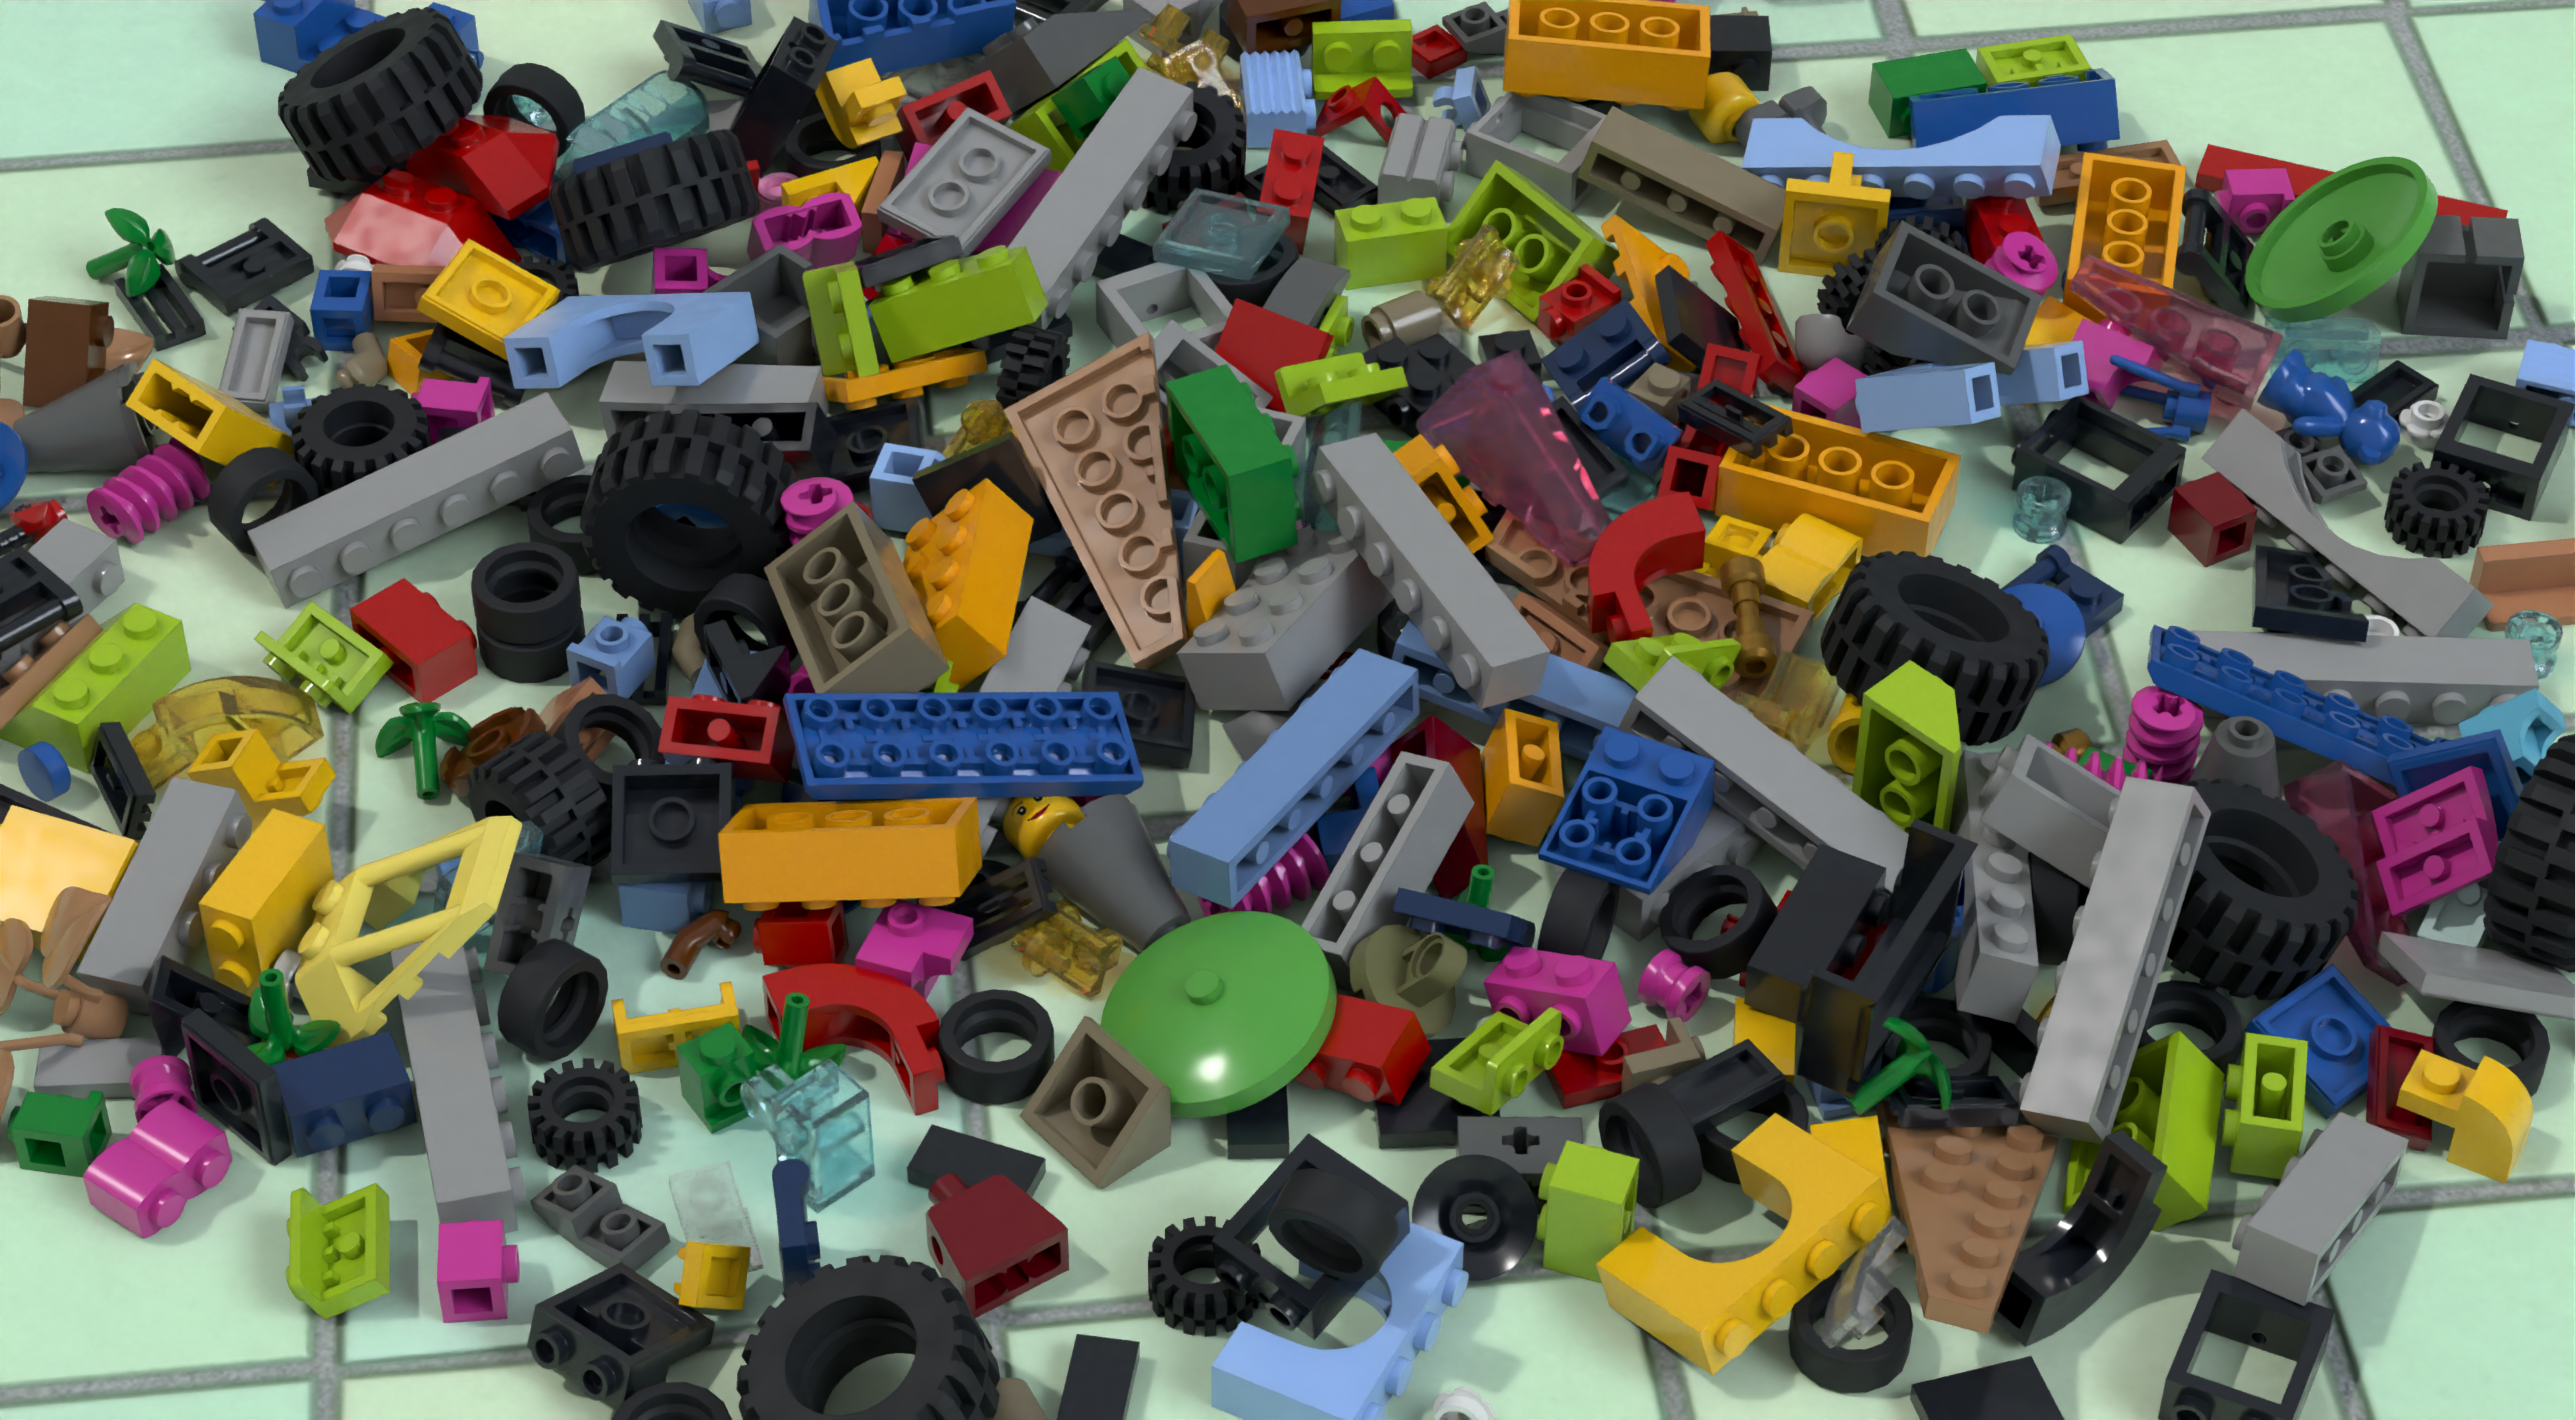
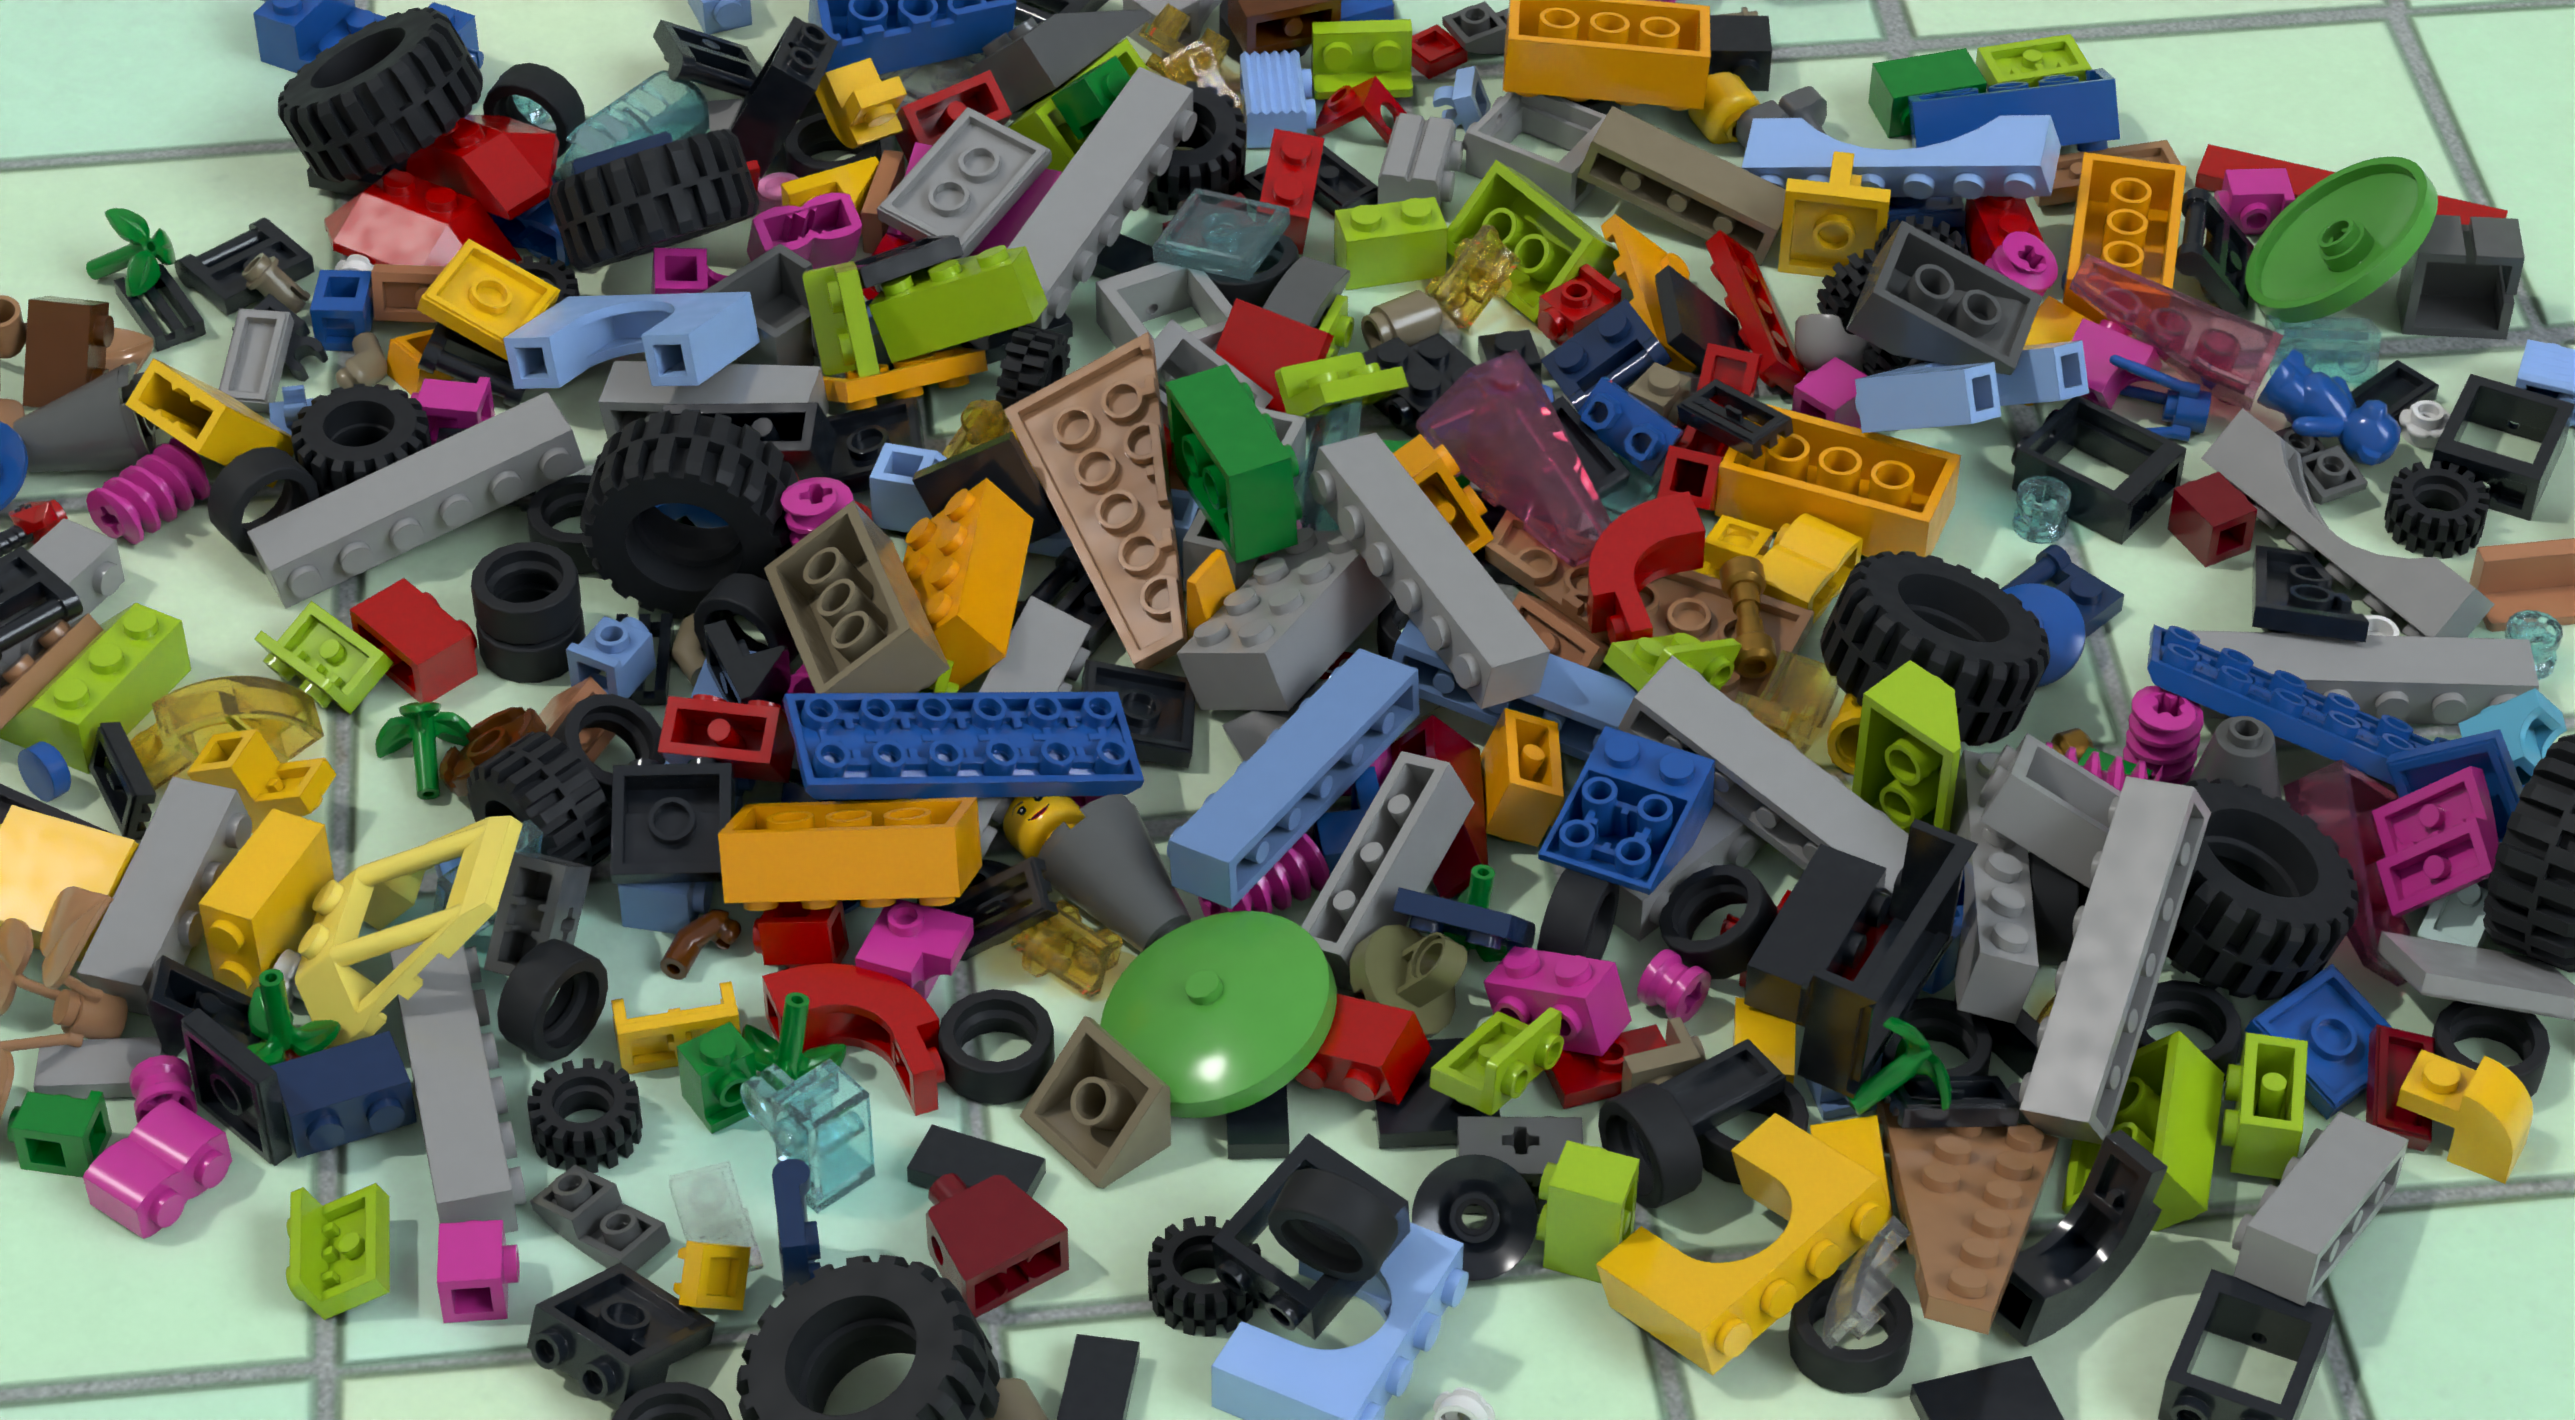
none -> dark tan pin [242,253,310,314]

